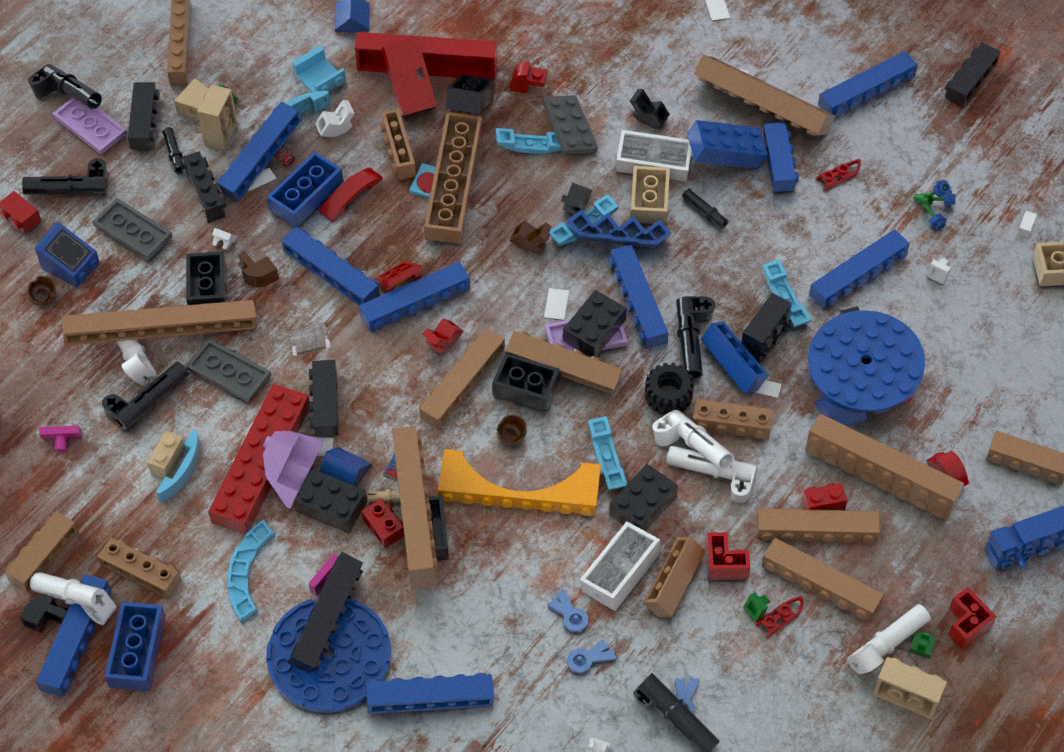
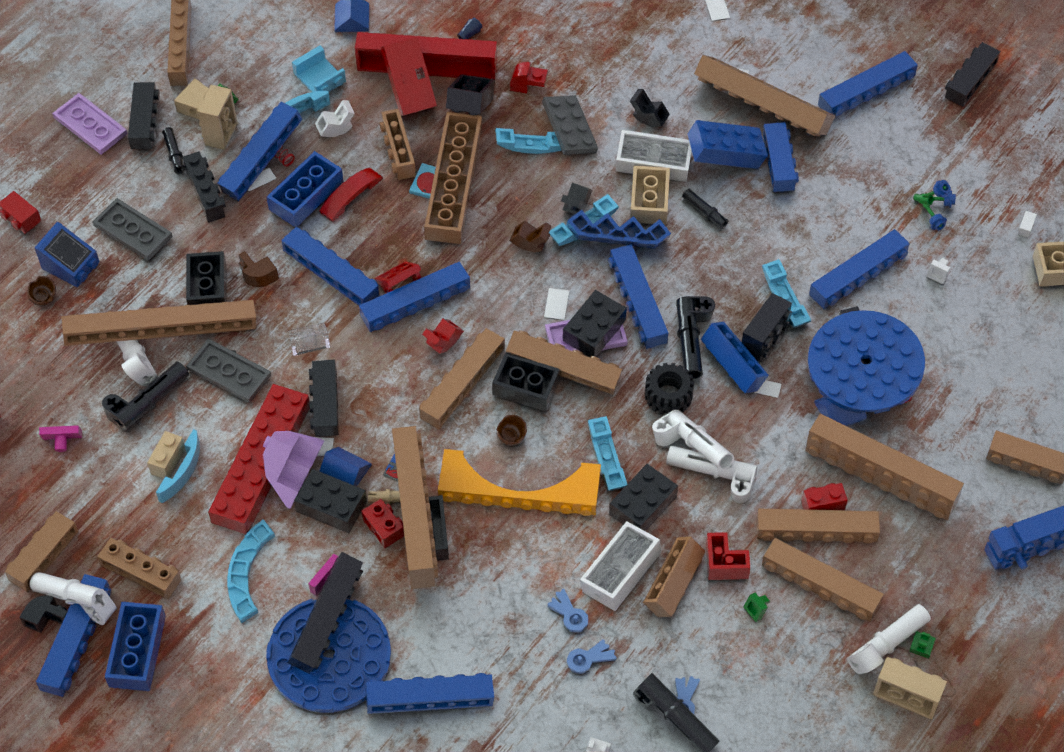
black piece [22,158,108,197] -> none
black piece [28,64,102,109] -> none
white tile [212,228,237,250] -> none
medium nougat brick [693,399,773,439] -> none
red piece [755,596,804,638] -> none
red piece [815,159,861,191] -> none
red brick [927,451,969,487] -> none
red brick [948,587,997,650] -> none
none -> dark blue cone [457,17,483,39]

